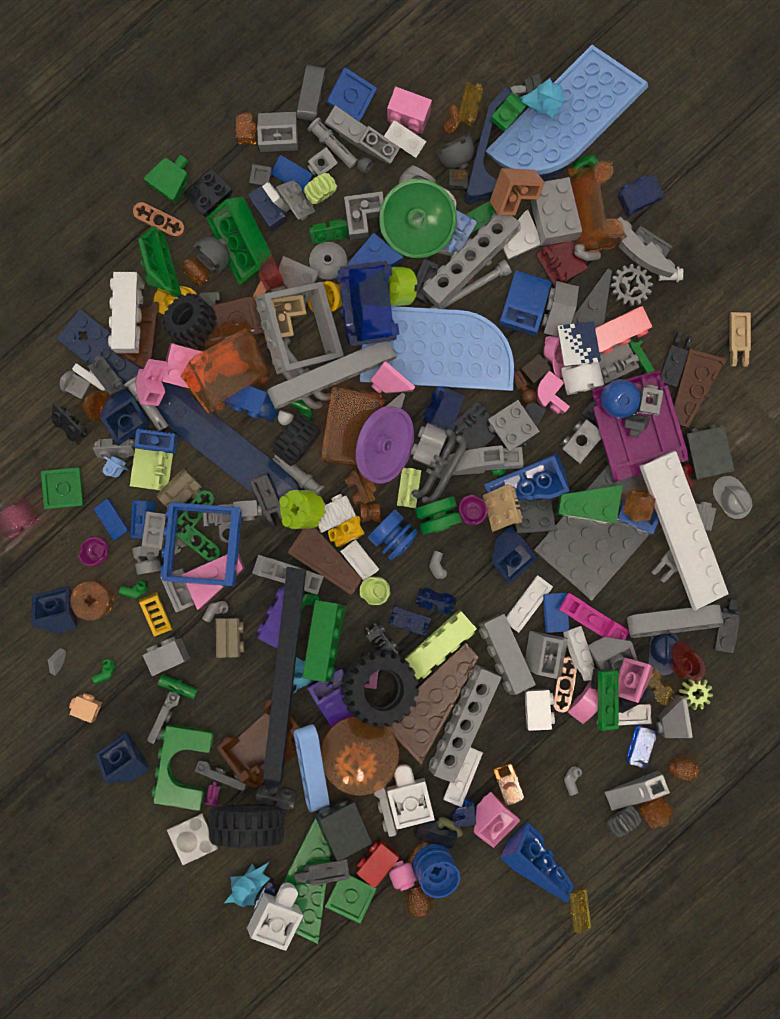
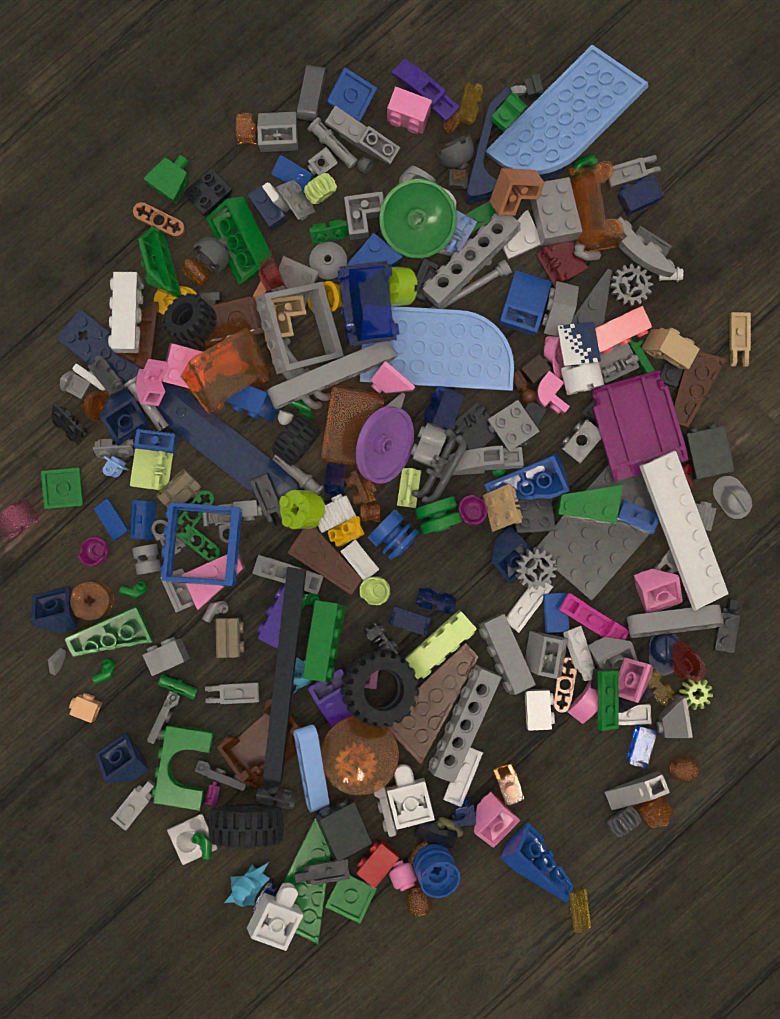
yellow slope [139,592,172,637] -> none
light grey hinge [140,512,166,557] -> none
dark grey tile [249,164,272,187] -> none
white hinge [384,120,426,158] -> none
light grey arm [429,550,447,579] -> none
medium azure hair [519,78,565,119] -> none
light grey arm [564,766,582,796] -> none
blue cylinder [600,379,641,419] -> none
clear orange brick [624,491,656,522] -> none
dark grey tile [625,414,650,438] -> none
light grey brick [637,385,663,416] -> none
none -> green wedge [65,604,155,656]
none -> light grey hinge [111,779,156,831]
none -> green arm [191,832,212,859]
none -> light grey hinge [205,682,260,704]
none -> clear blue bracket [324,464,346,495]
none -> dark purple slope [391,59,459,123]
none -> light grey gear [514,547,557,590]
none -> light grey hinge [605,155,661,188]
none -> bright pink slope [634,569,683,613]
none -> tan brick [642,328,700,369]

